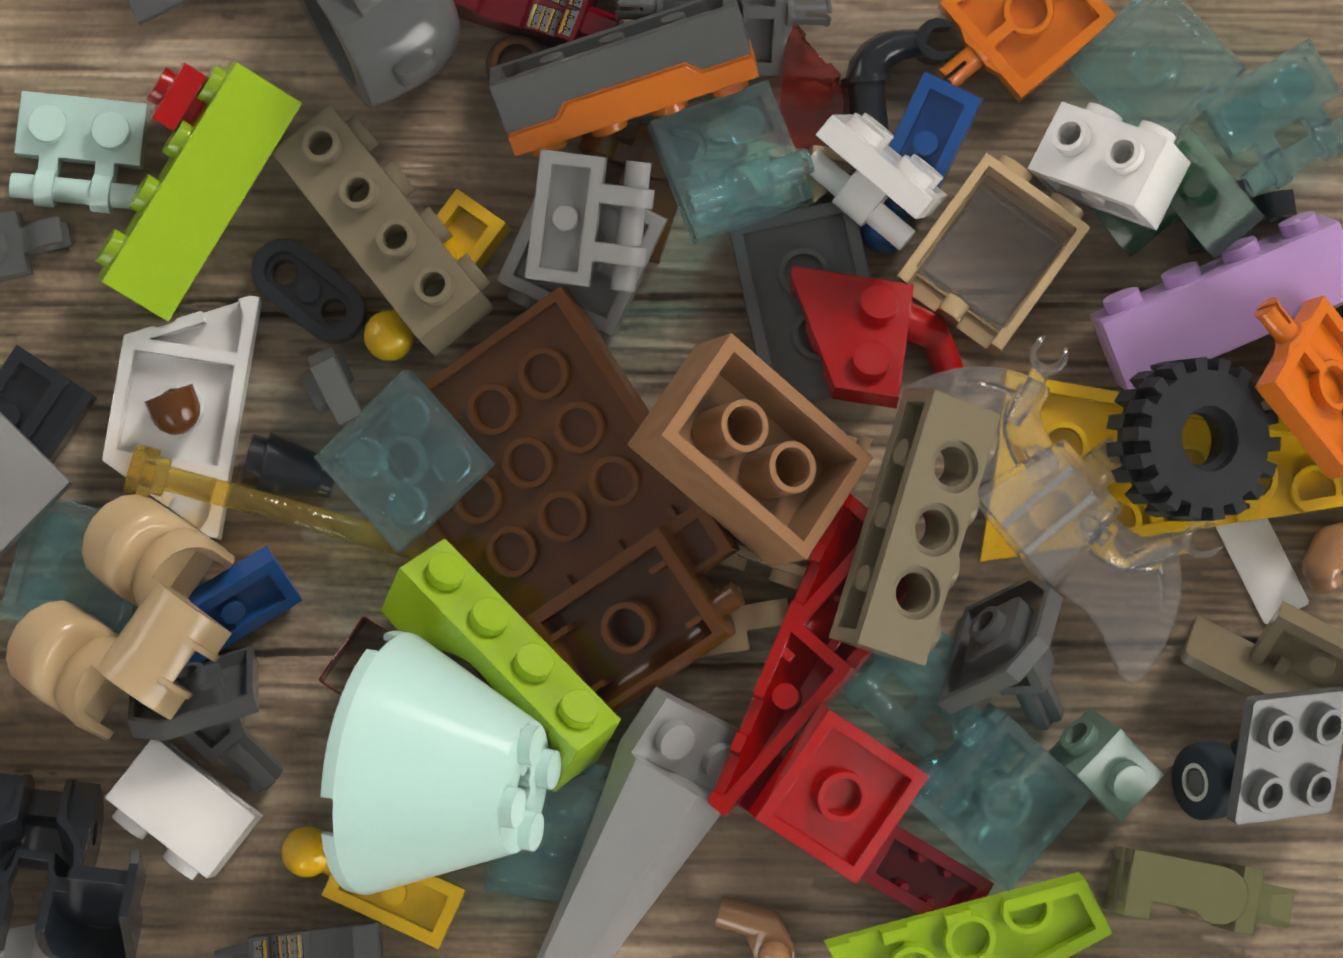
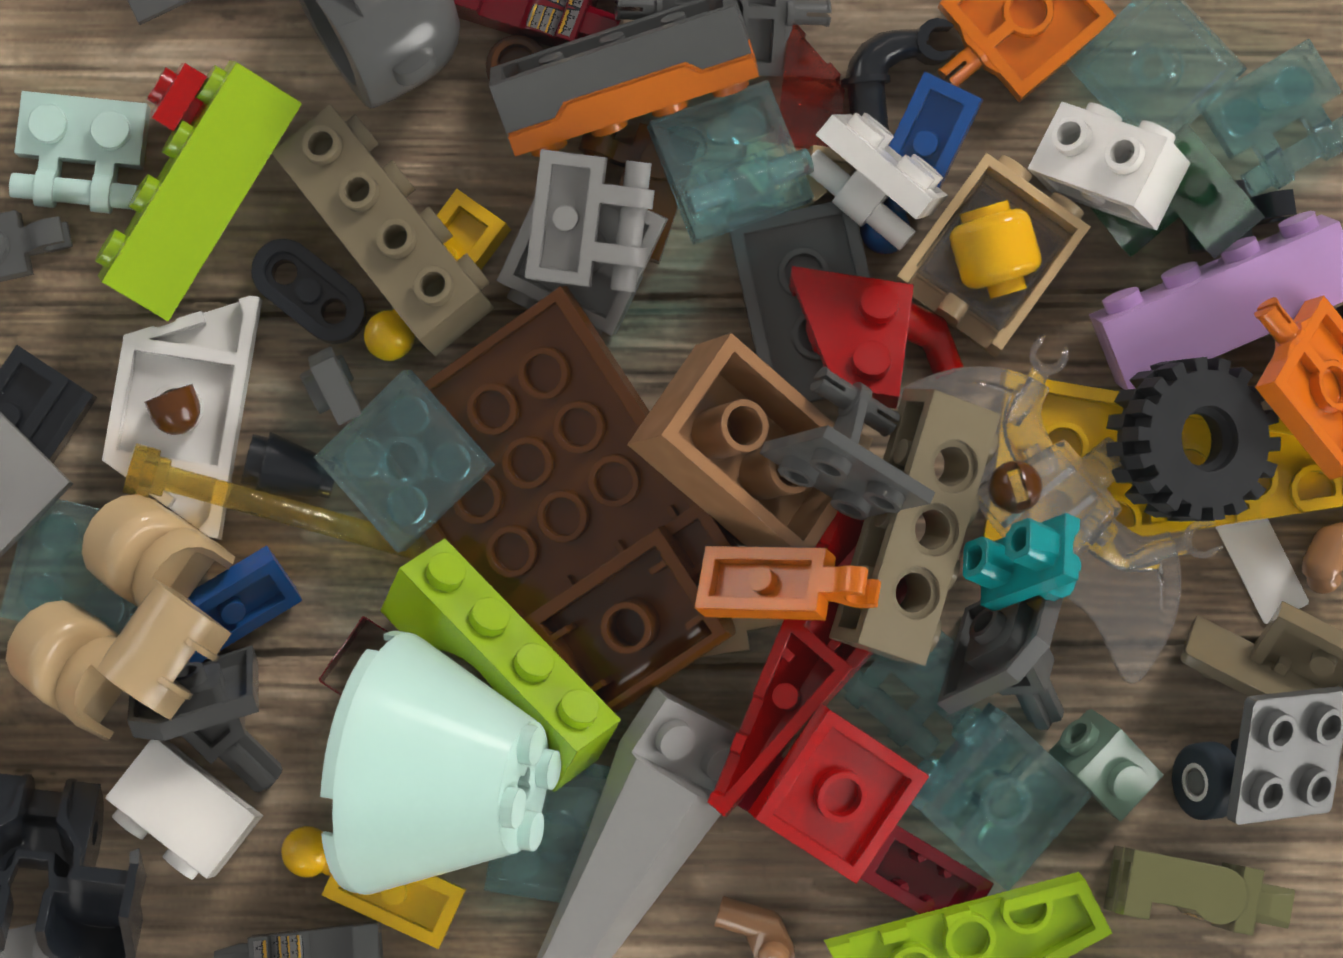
none -> orange plate [695,546,881,620]
none -> dark grey plate [760,367,935,520]
none -> yellow head [950,200,1042,299]
none -> teal hips [962,513,1081,611]
none -> reddish brown hinge [988,460,1042,514]

